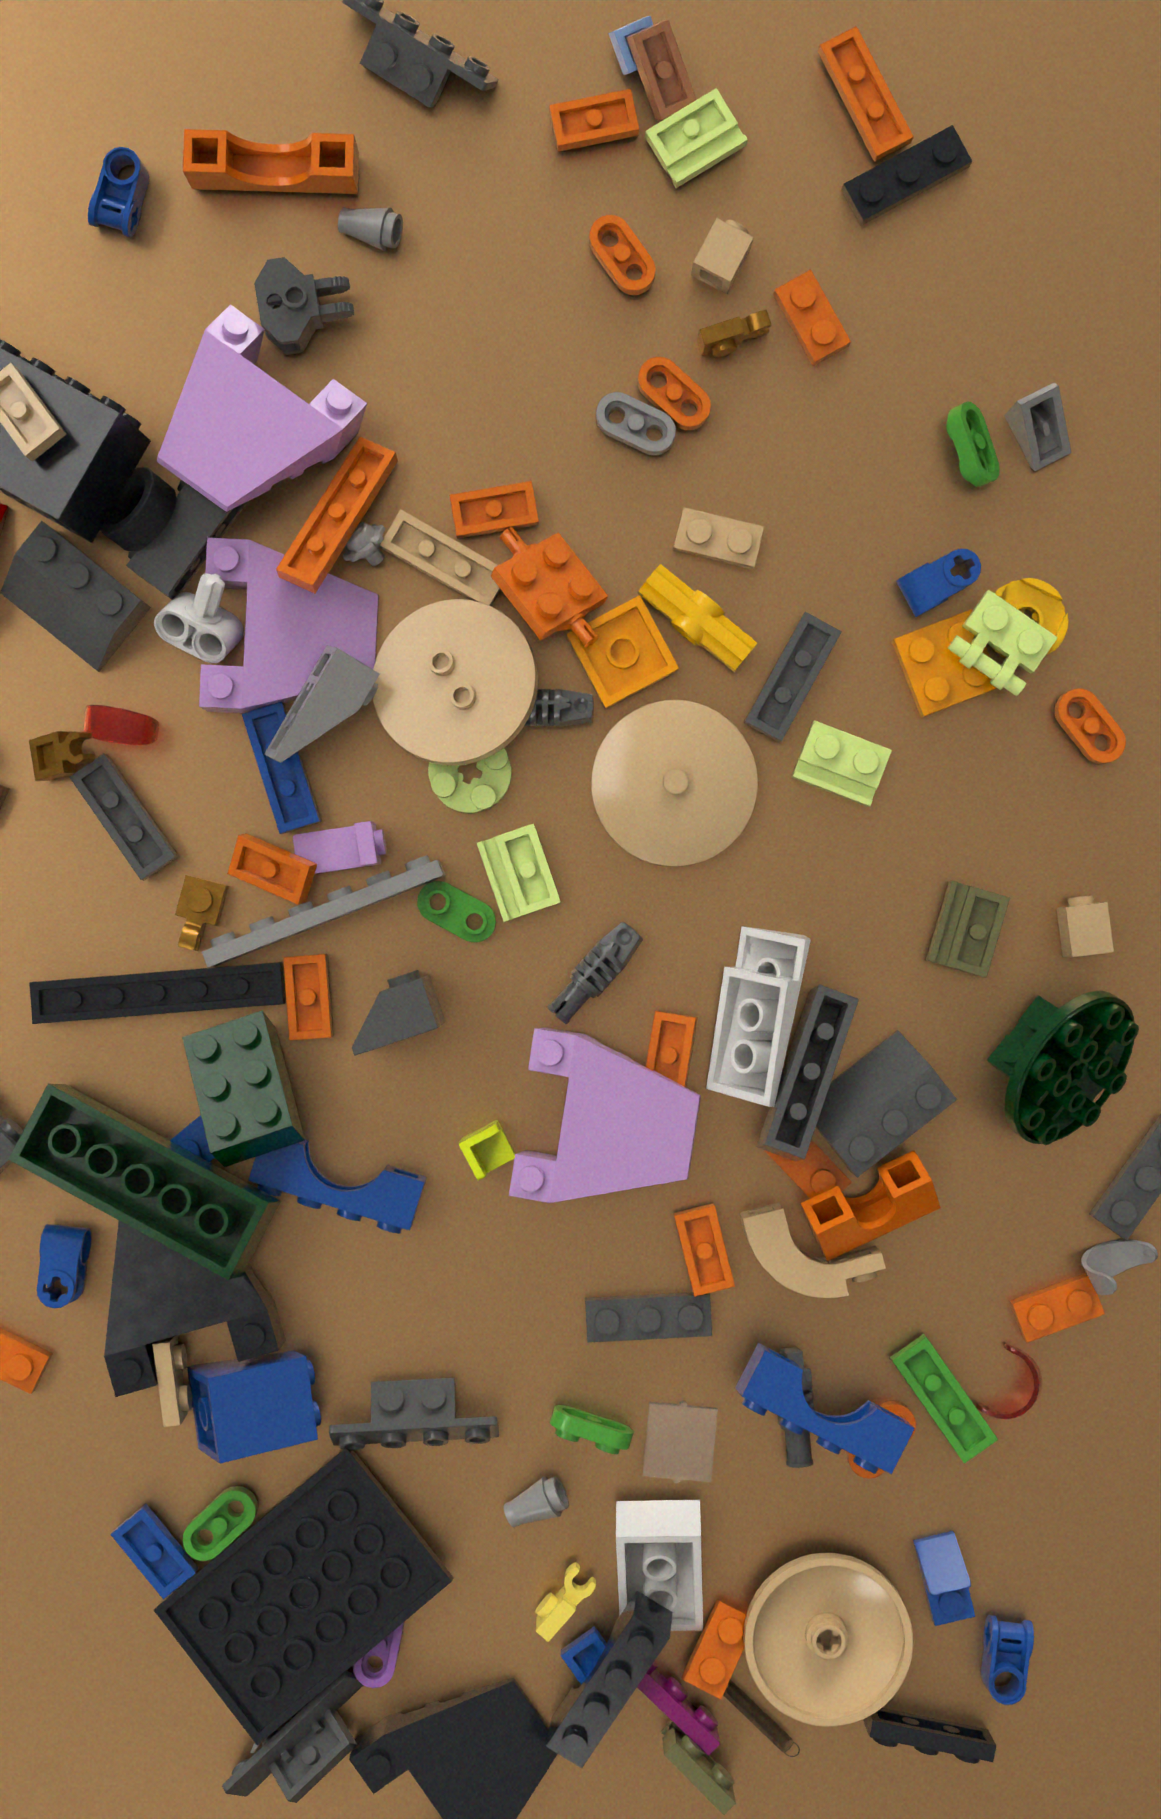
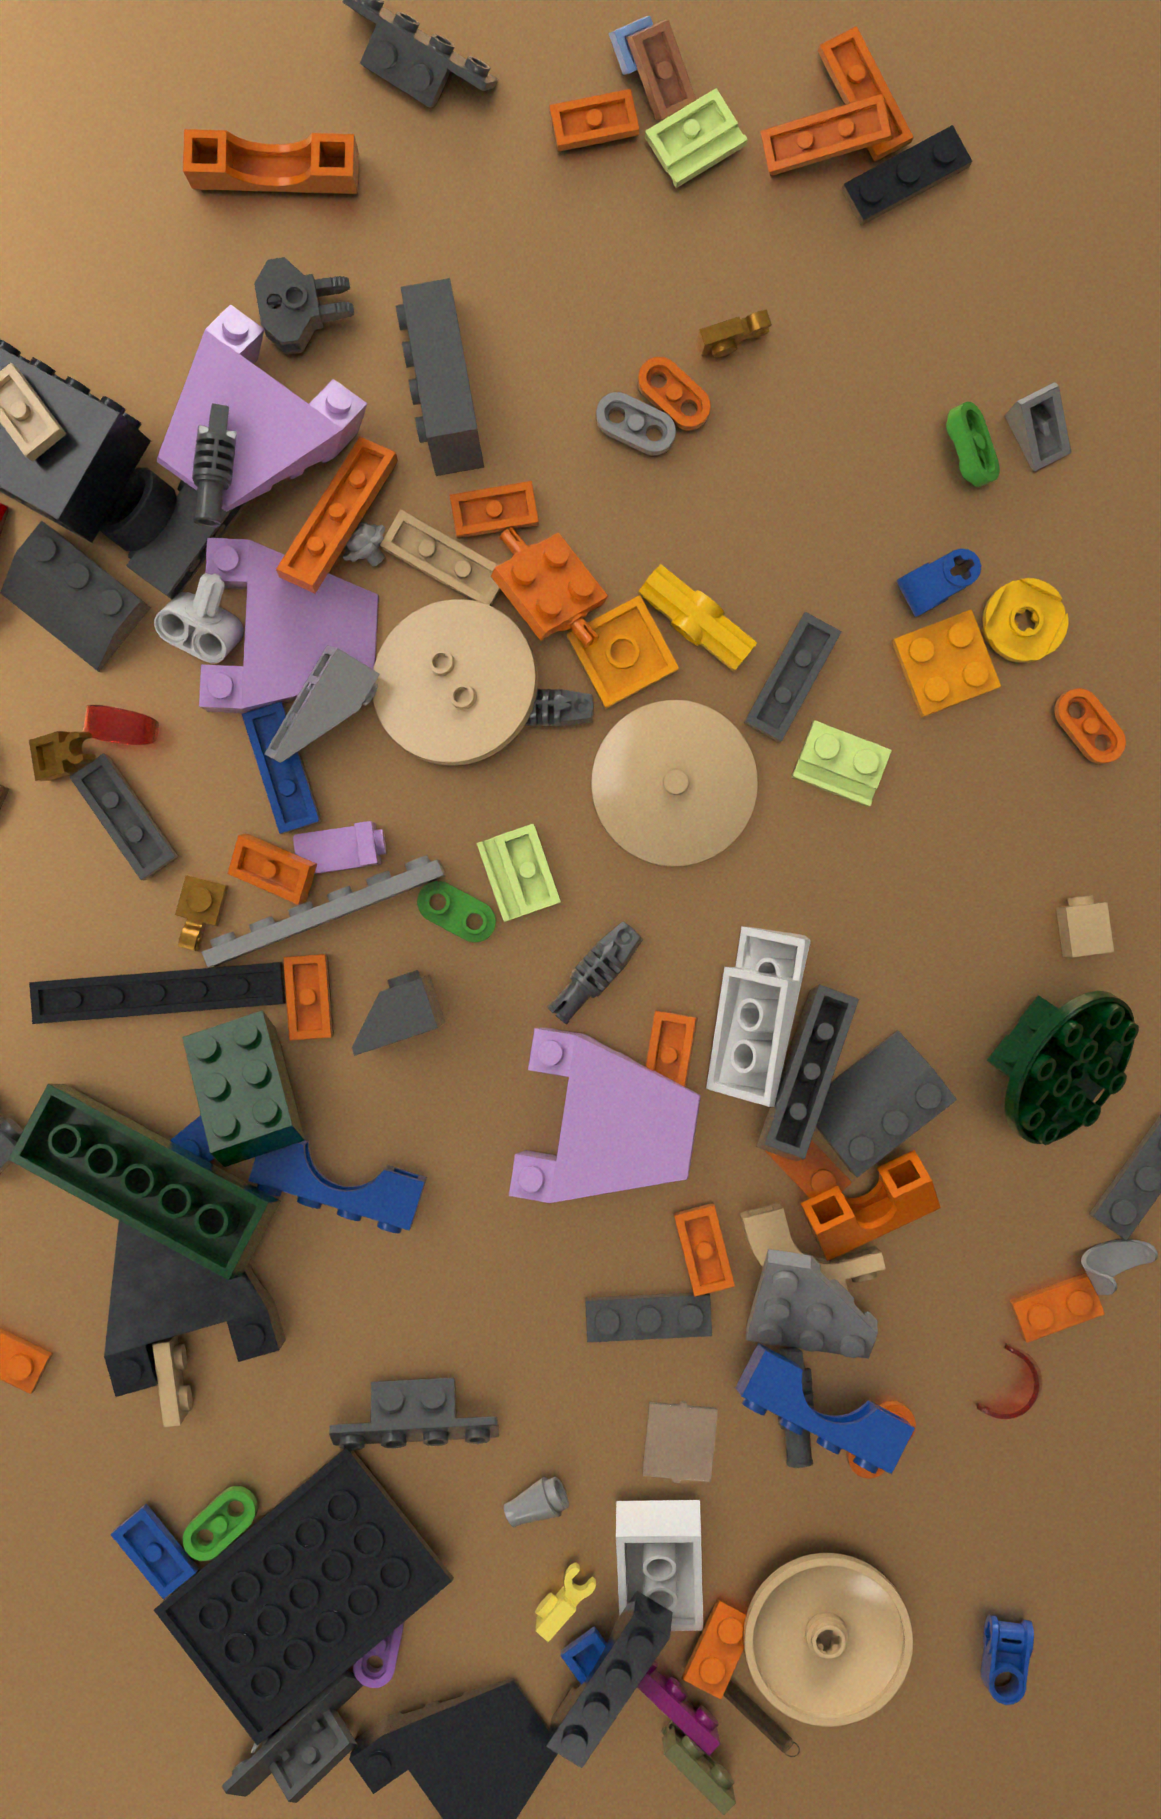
blue piece [37,1224,92,1308] -> none
blue piece [88,147,149,238] -> none
blue slope [187,1351,321,1464] -> none
light grey cone [338,207,403,251] -> none
yellowish green plate [428,748,512,814] -> none
neon yellow panel [458,1120,515,1181] -> none
bright green plate [549,1405,634,1454] -> none
orange plate [589,215,655,295] -> none
tan plate [673,507,764,570] -> none
tan brick [691,218,754,294] -> none
orange plate [773,269,851,366] -> none
black plate [863,1708,996,1764] -> none
bright green plate [890,1334,998,1464] -> none
slope [913,1531,975,1626] -> none
olive plate [926,881,1010,978] -> none
yellowish green plate [947,590,1058,696] -> none
none -> dark grey hinge [192,403,237,527]
none -> dark grey wedge [395,278,485,476]
none -> light grey plate [746,1249,878,1359]
none -> orange plate [760,93,893,176]

